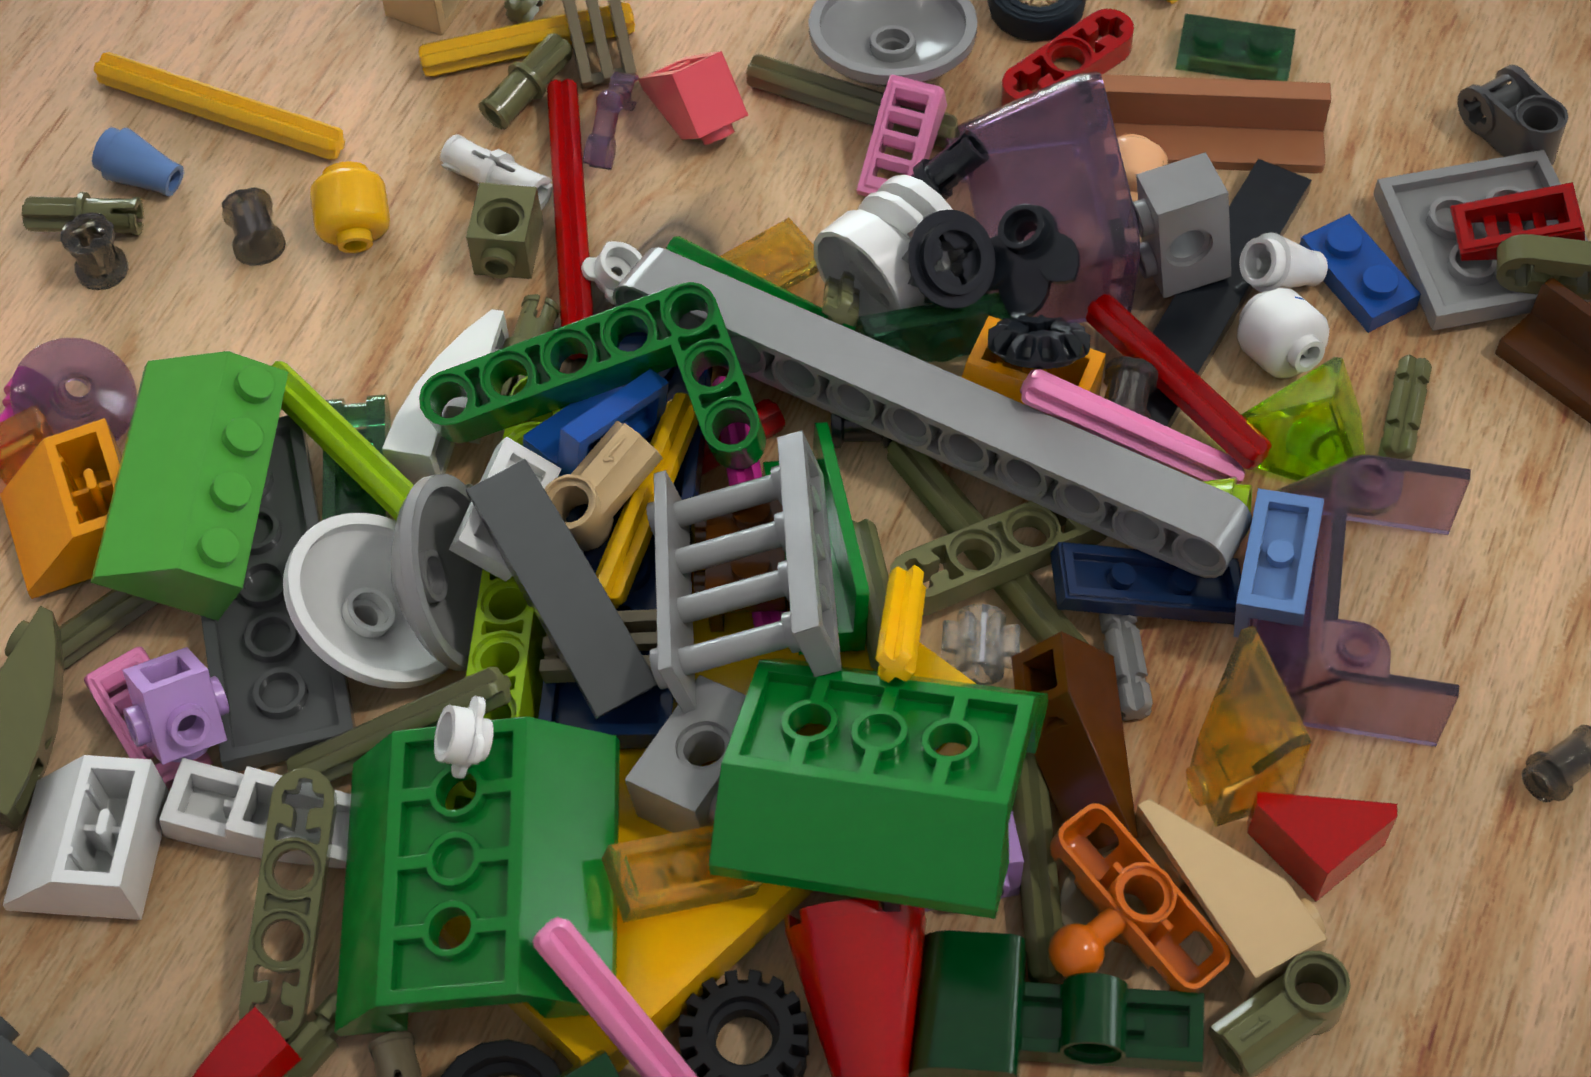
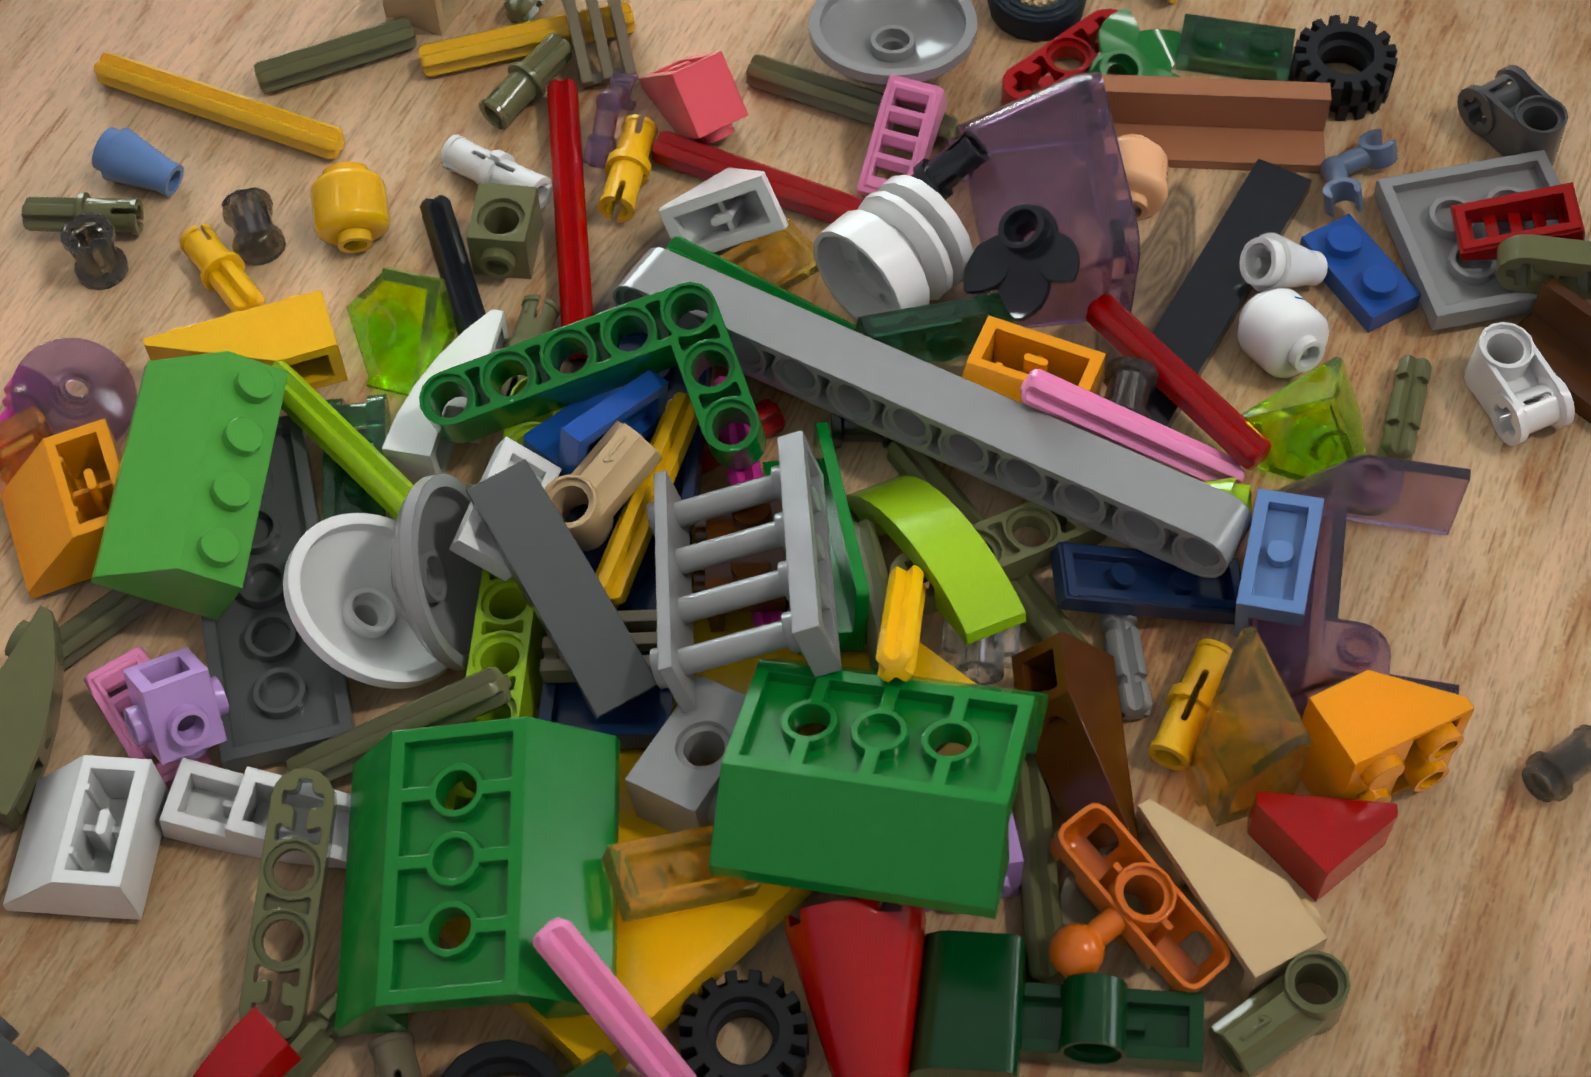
white plate [434,696,493,779] -> none
white plate [581,241,642,304] -> none
olive axle [822,271,860,327] -> none
black gear [901,210,995,310] -> none
black gear [988,314,1091,369] -> none
light grey brick [1130,152,1232,298] -> none
none -> yellow slope [143,289,348,389]
none -> yellow axle [179,223,265,312]
none -> olive axle [254,17,417,94]
none -> clear neon green slope [347,267,456,396]
none -> black axle [420,195,486,336]
none -> yellow pin [598,114,658,223]
none -> red axle [652,131,863,224]
none -> white slope [658,167,788,253]
none -> lime slope [846,475,1026,645]
none -> green plate [1088,8,1182,95]
none -> yellow pin [1148,639,1237,771]
none -> black tyre [1288,15,1398,122]
none -> light orange slope [1288,670,1475,803]
none -> sand blue arm [1320,129,1398,217]
none -> white piece [1464,322,1575,446]

